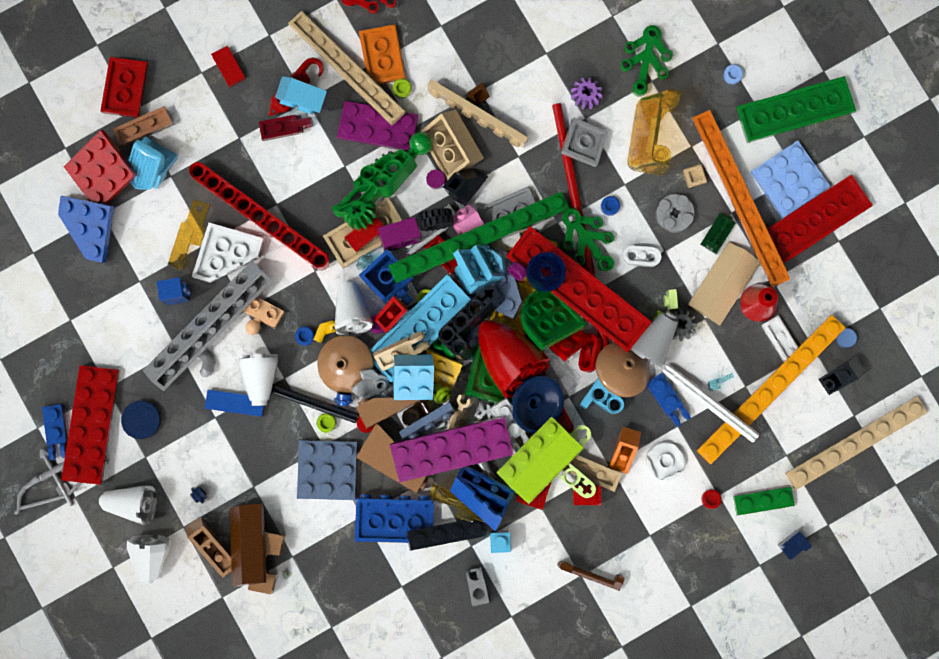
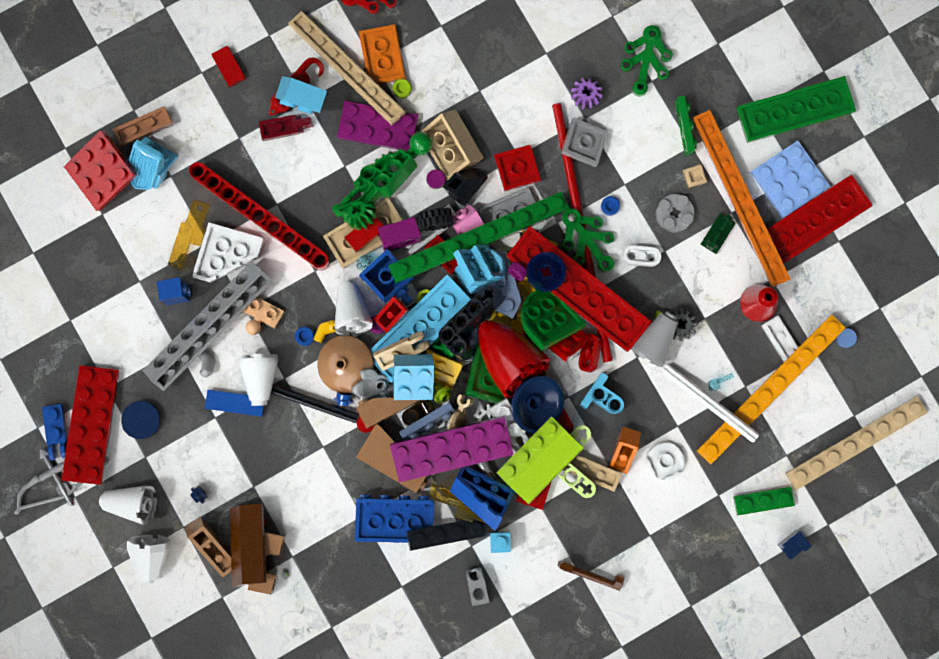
plate [58,196,114,263] -> none
red plate [100,57,148,118] -> none
sand blue plate [297,440,358,500] -> none
lime tile [316,413,336,433] -> none
tan plate [427,79,528,148] -> none
reddish brown slope [465,82,490,106] -> none
red bracket [573,486,601,505] -> none
medium nougat dish [595,343,650,397] -> none
clear yellow windscreen [627,89,681,176] -> none
blue hinge [647,373,691,427] -> none
yellowish green plate [663,289,678,311] -> none
tan slope [688,242,760,326] -> none
red tile [701,490,721,509] -> none
light blue tile [723,64,743,84] -> none
black slope [818,355,868,395] -> none
none -> red plate [494,145,541,192]
none -> green plate [675,96,697,156]

